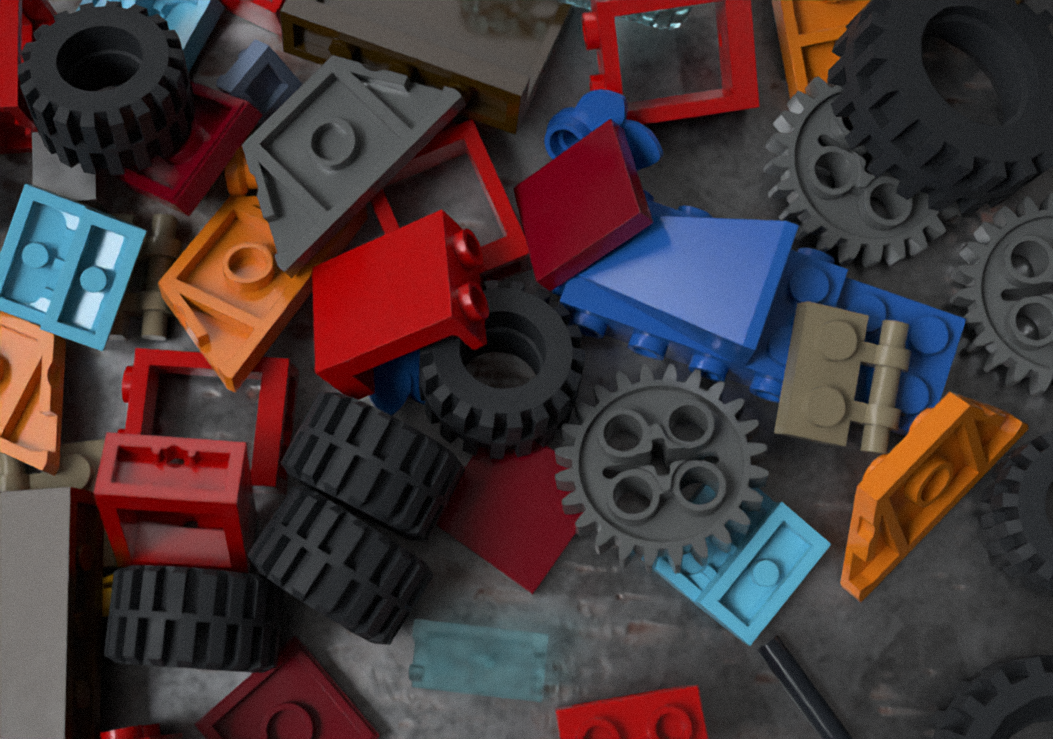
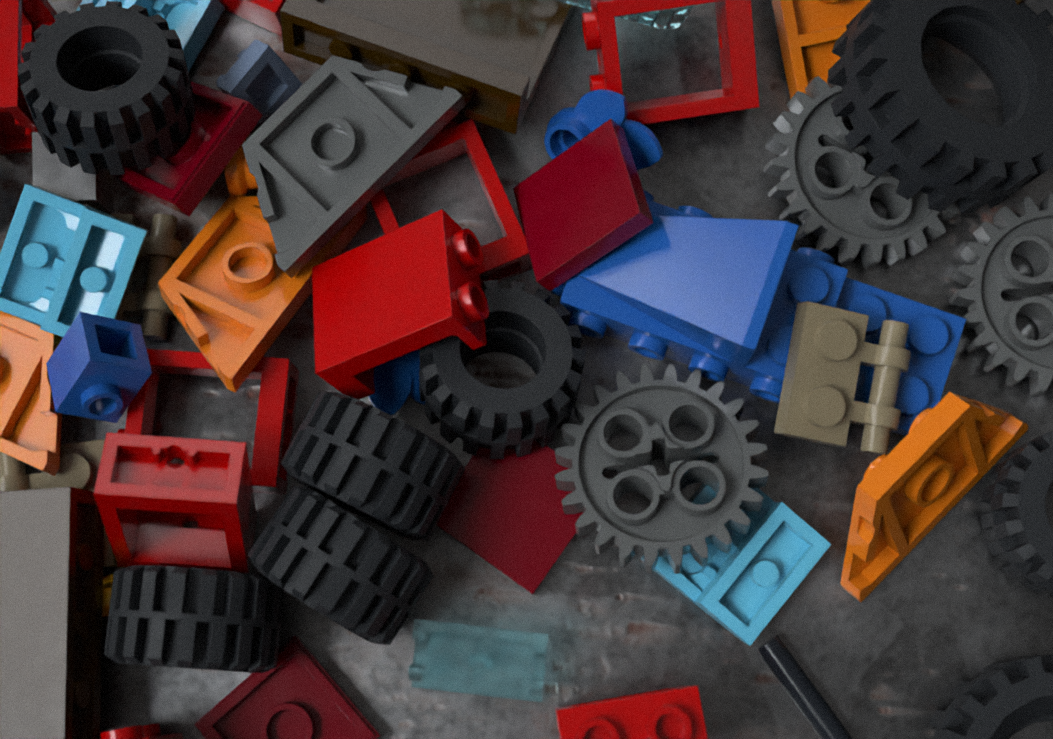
none -> blue brick [46,311,152,423]

